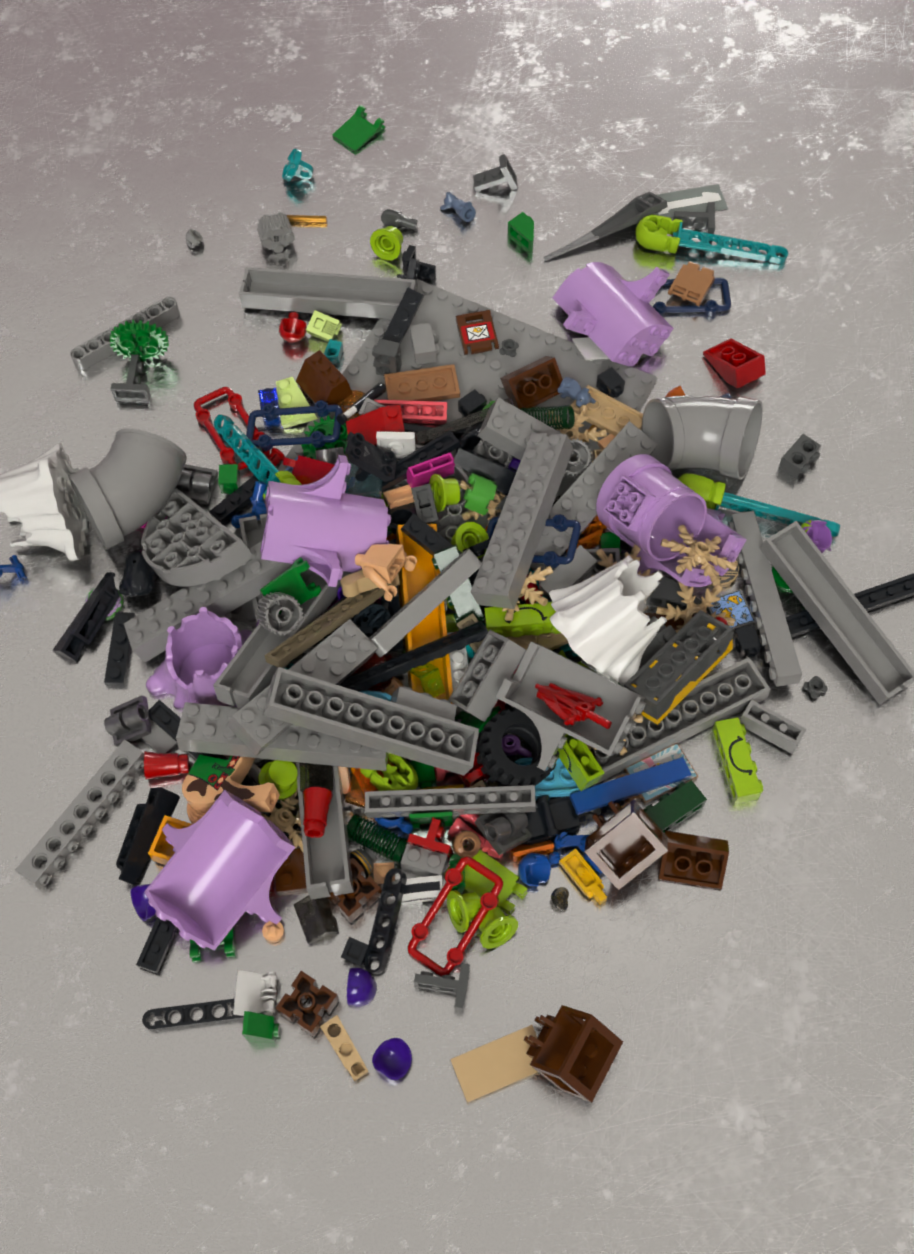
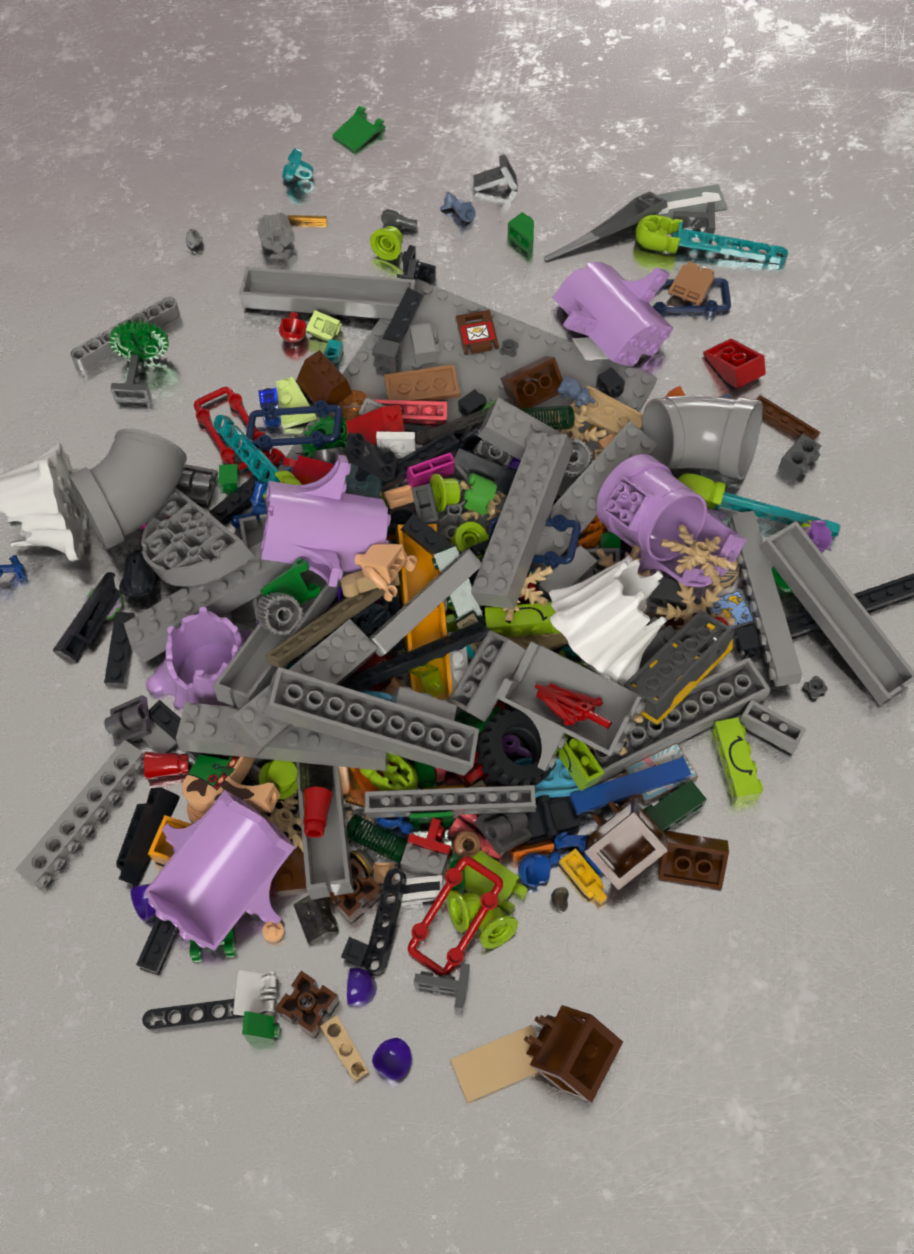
black piece [336,383,386,425] -> none
none -> reddish brown tile [756,395,821,441]

